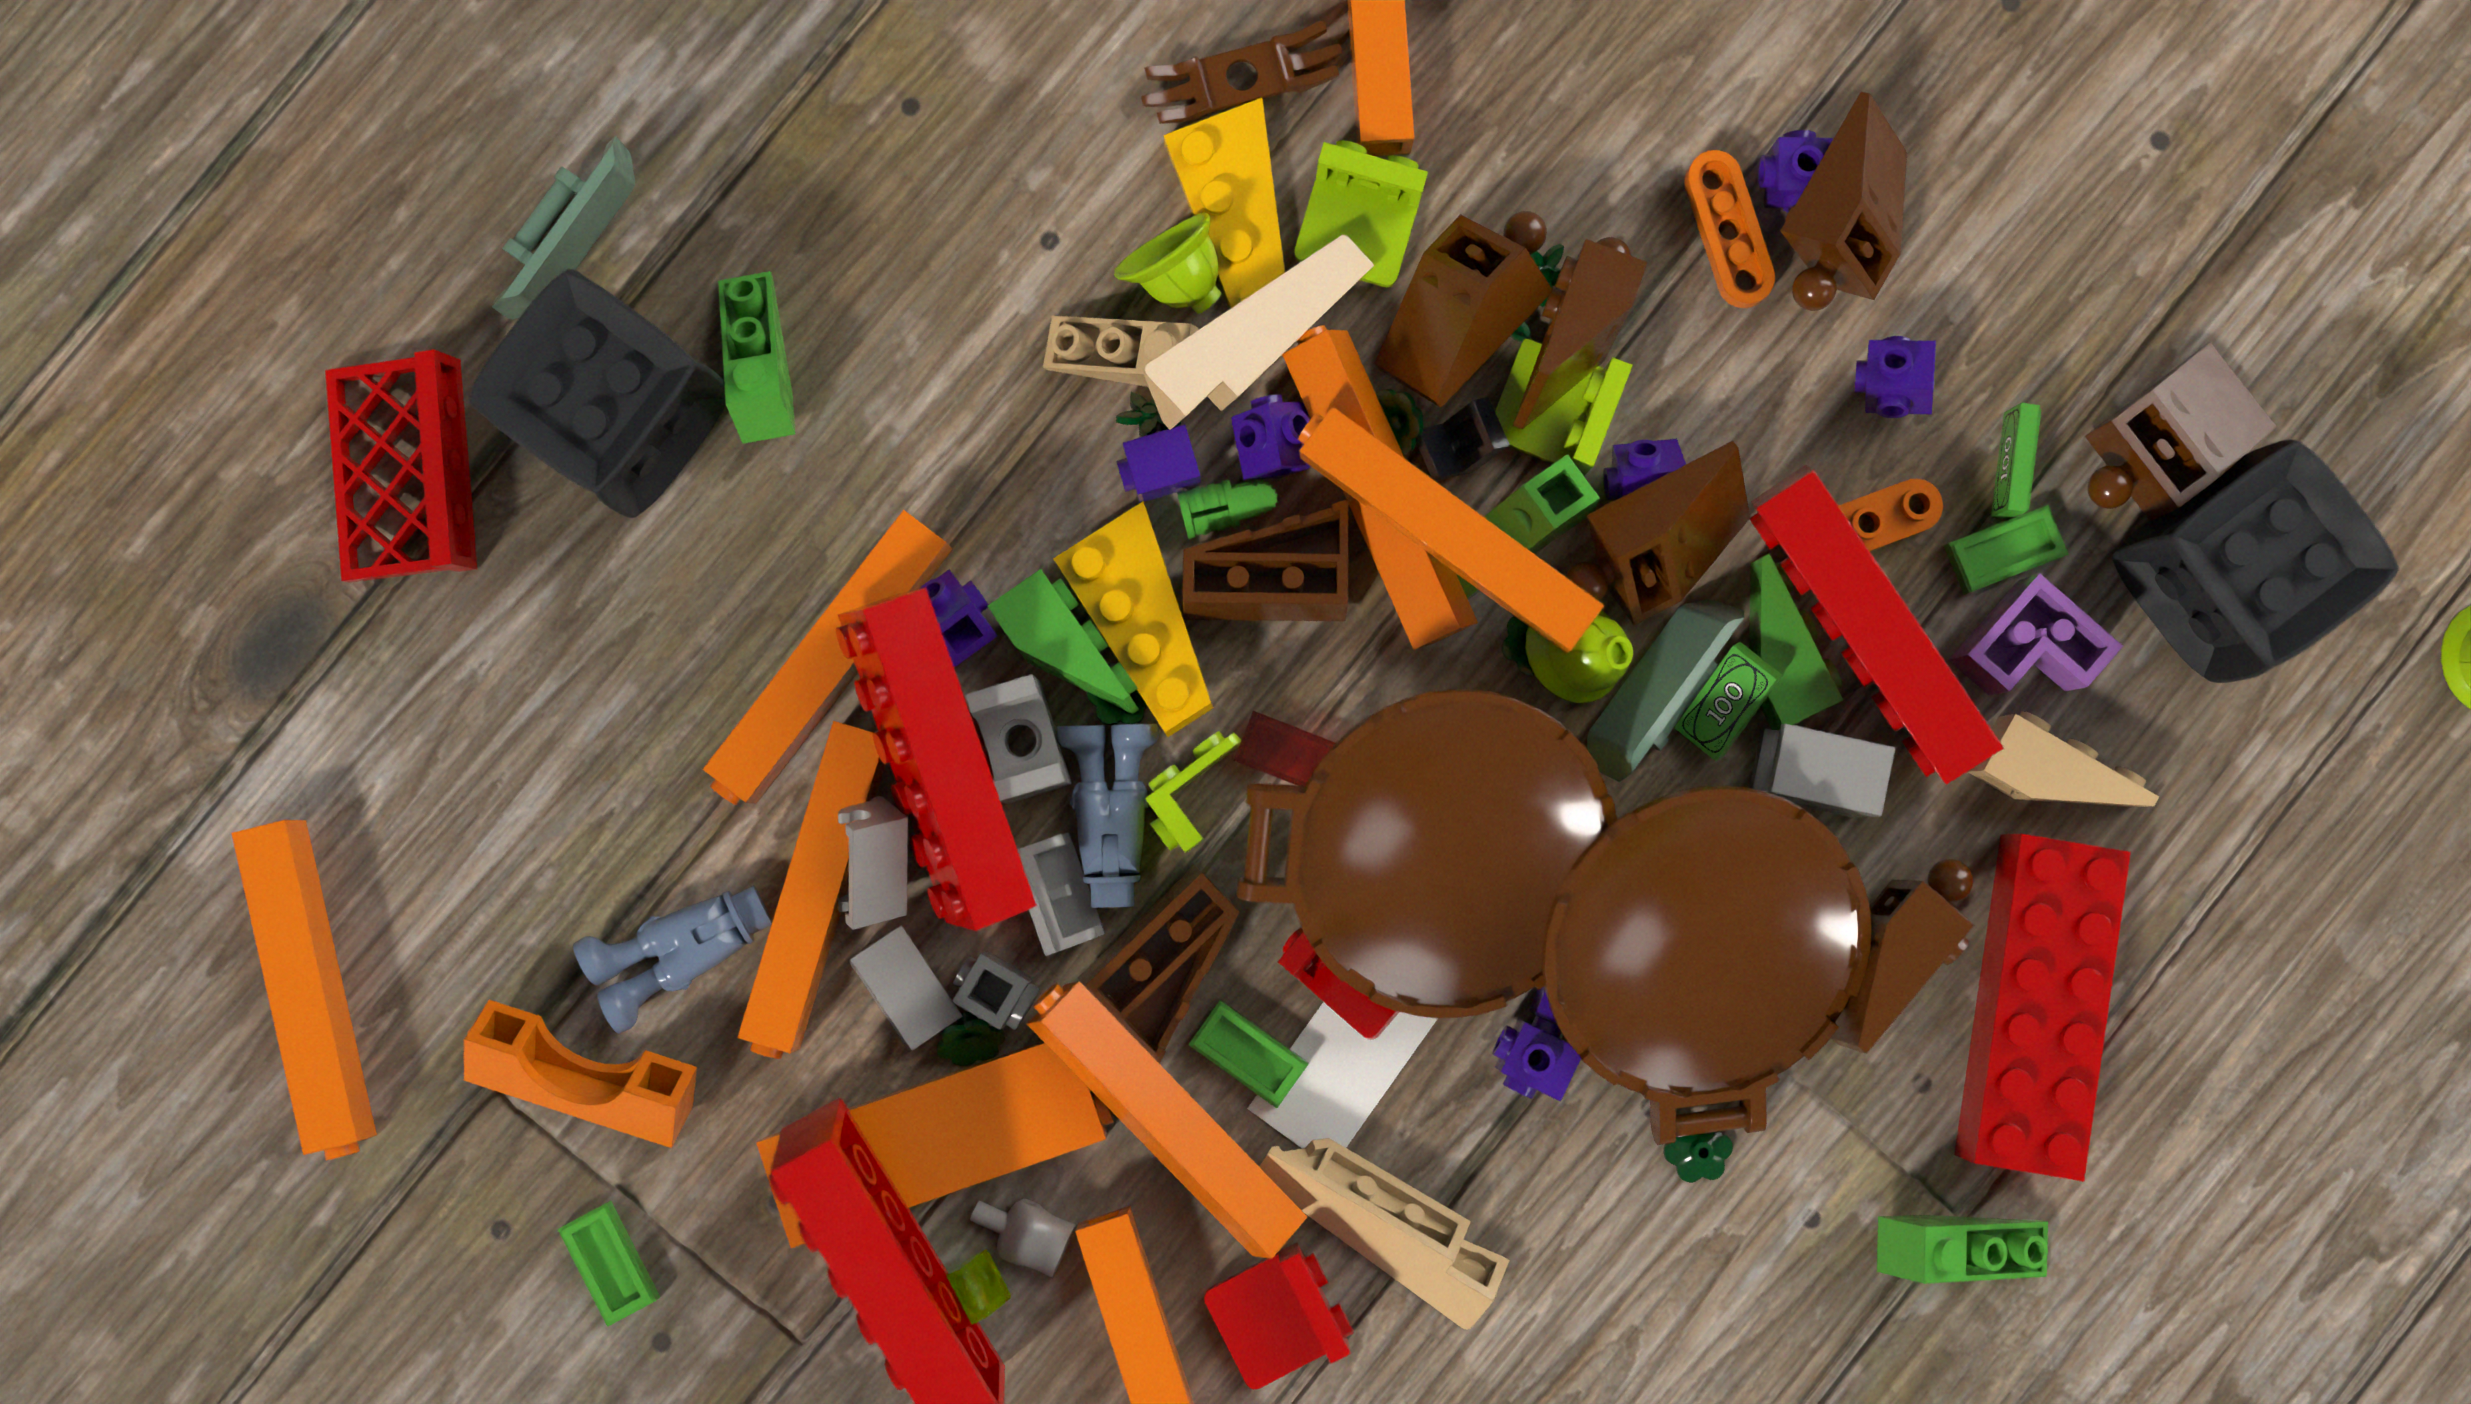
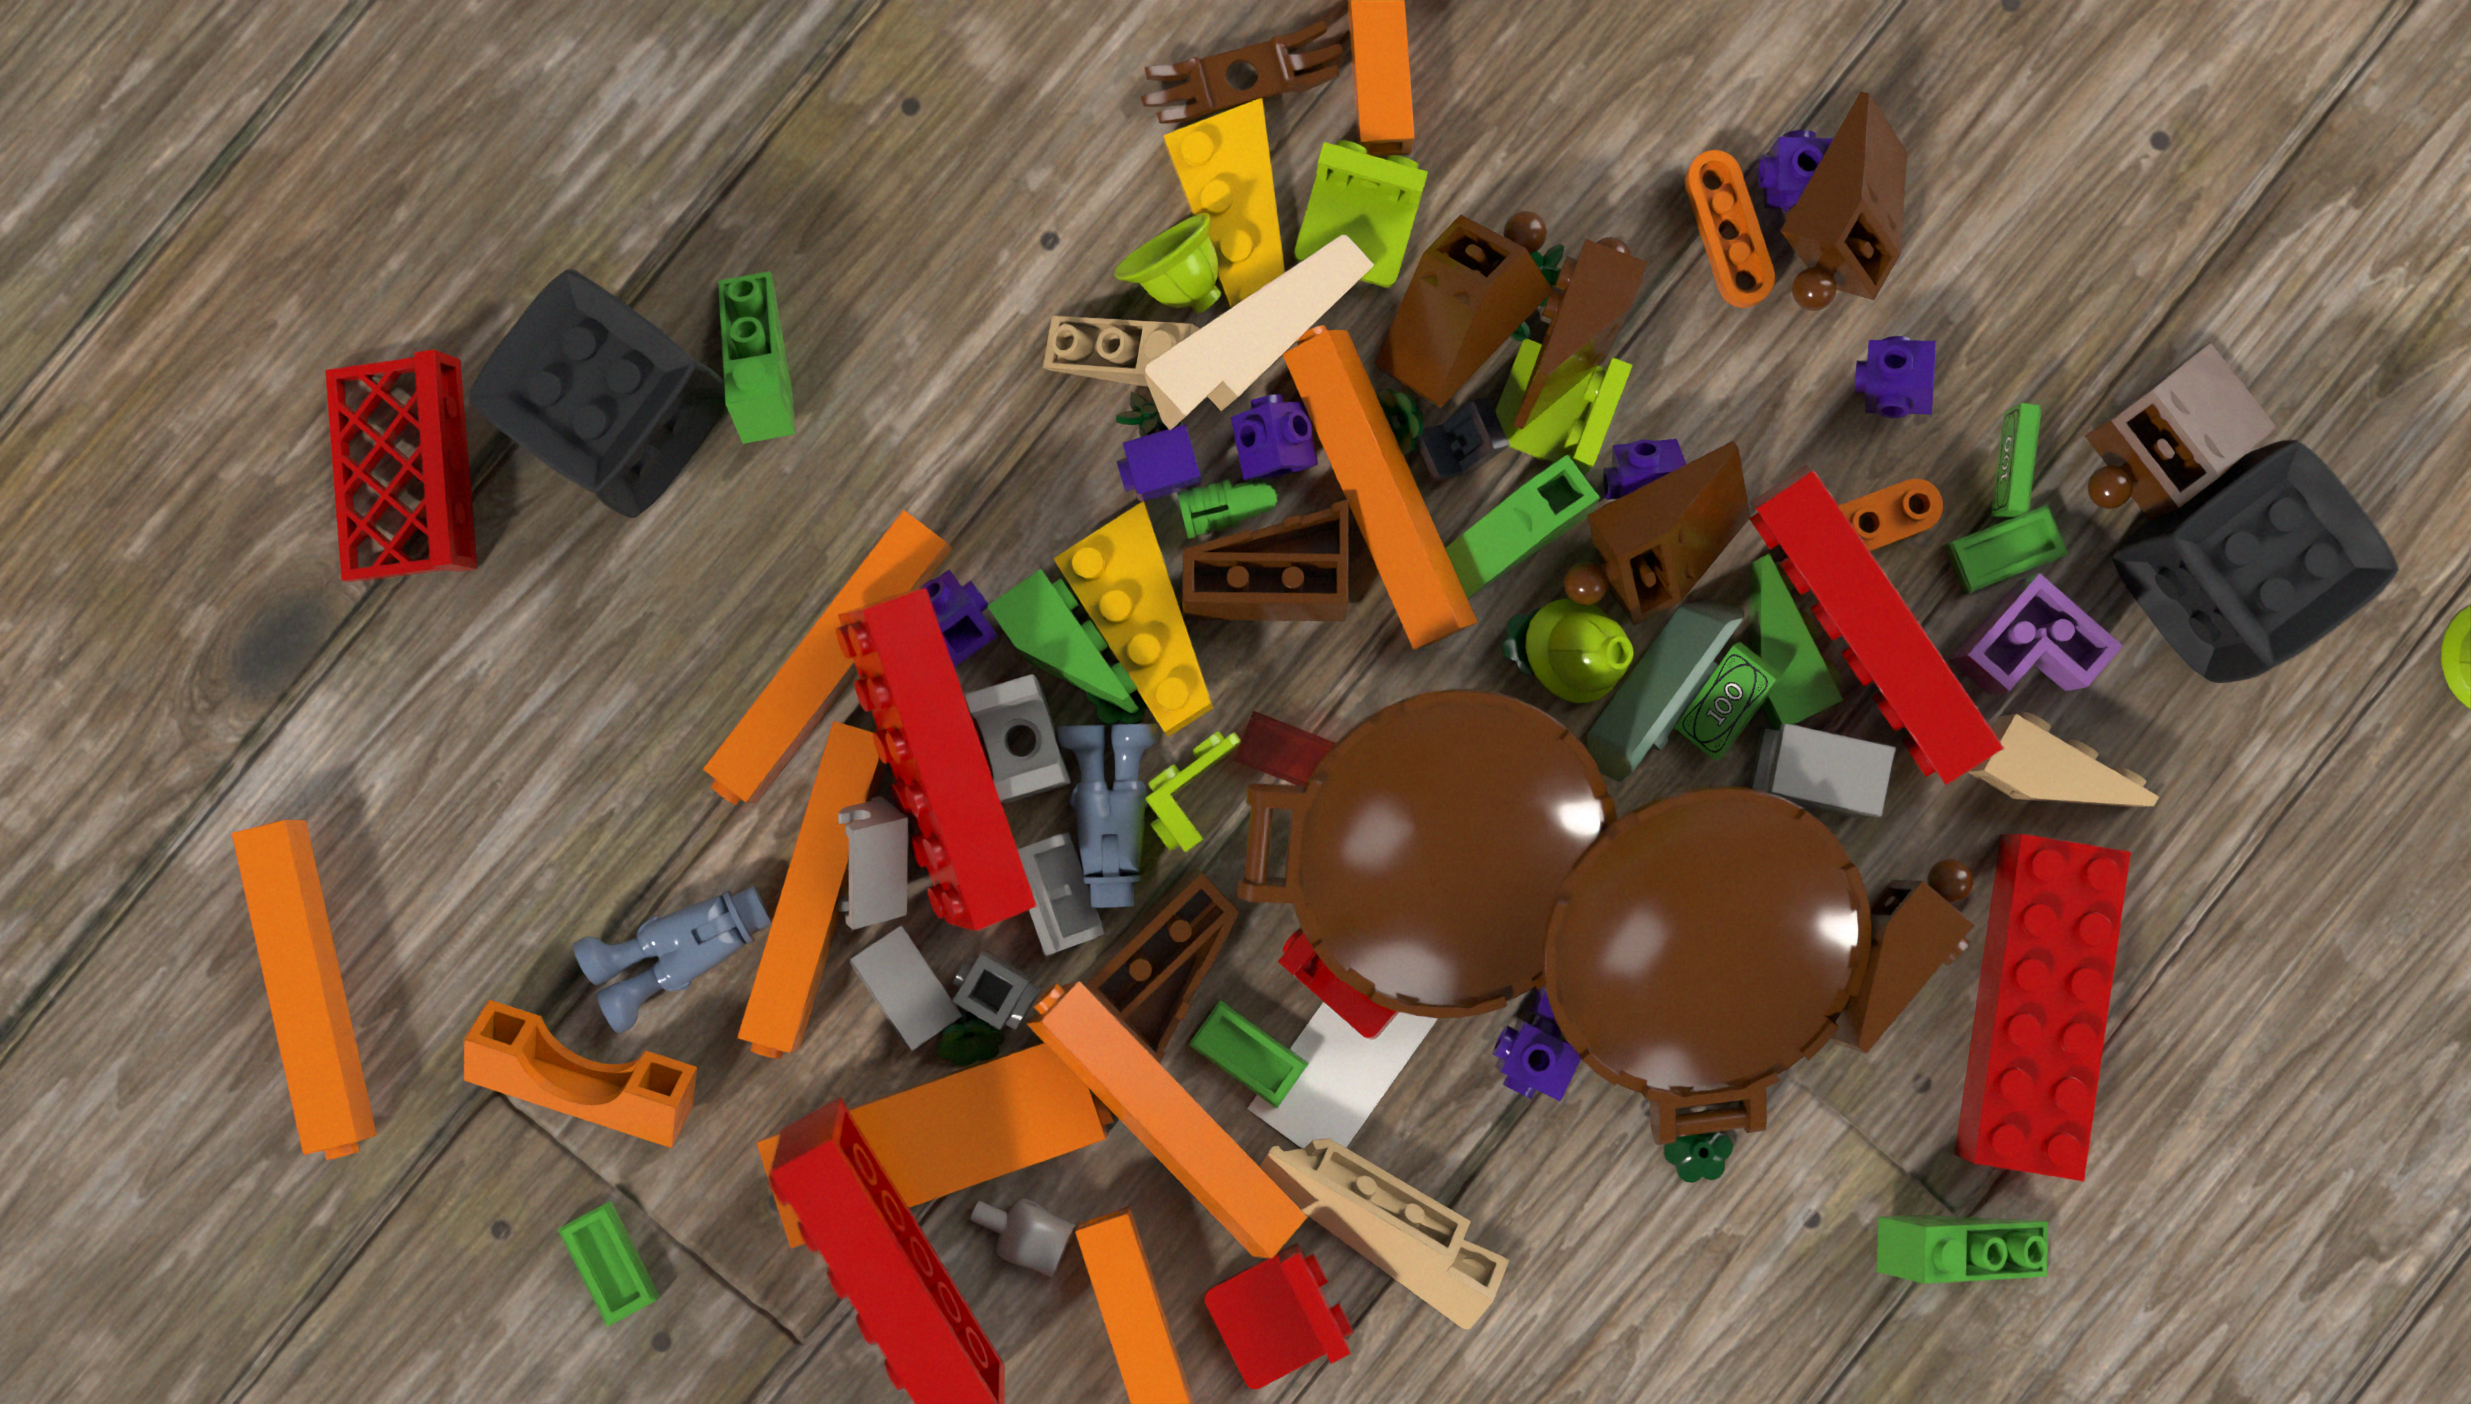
sand green piece [492,136,635,319] -> none
clear neon green tile [946,1249,1012,1325] -> none
orange brick [1298,406,1605,654] -> none

